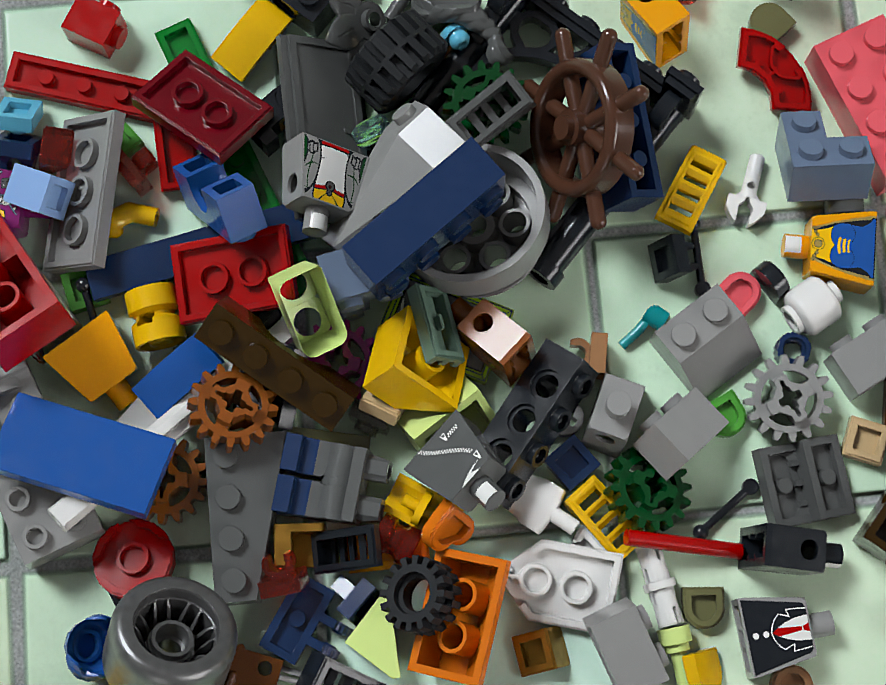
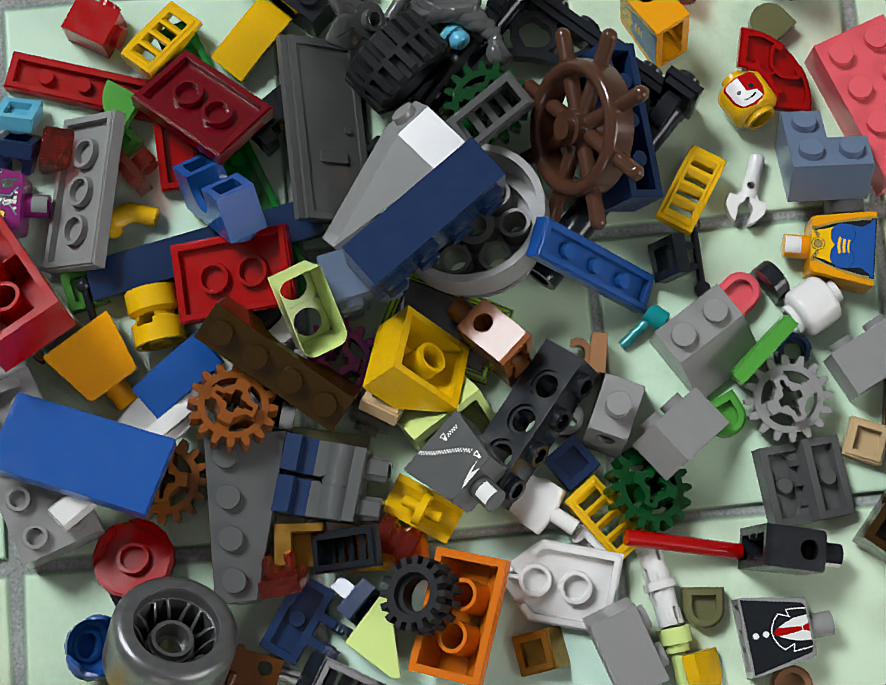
light blue panel [3,163,76,221] -> none
torso [282,132,369,238] -> none
clear light blue tile [351,114,390,148] -> none
sand green tile [407,283,465,367] -> none
orange tile [421,498,475,552] -> none
black hinge [693,478,759,539] -> none
none -> bright green tile [102,79,139,134]
none -> yellow slope [120,1,203,80]
none -> blue tile [526,216,655,313]
none -> yellow head [718,70,777,130]
none -> bright green tile [729,315,799,385]

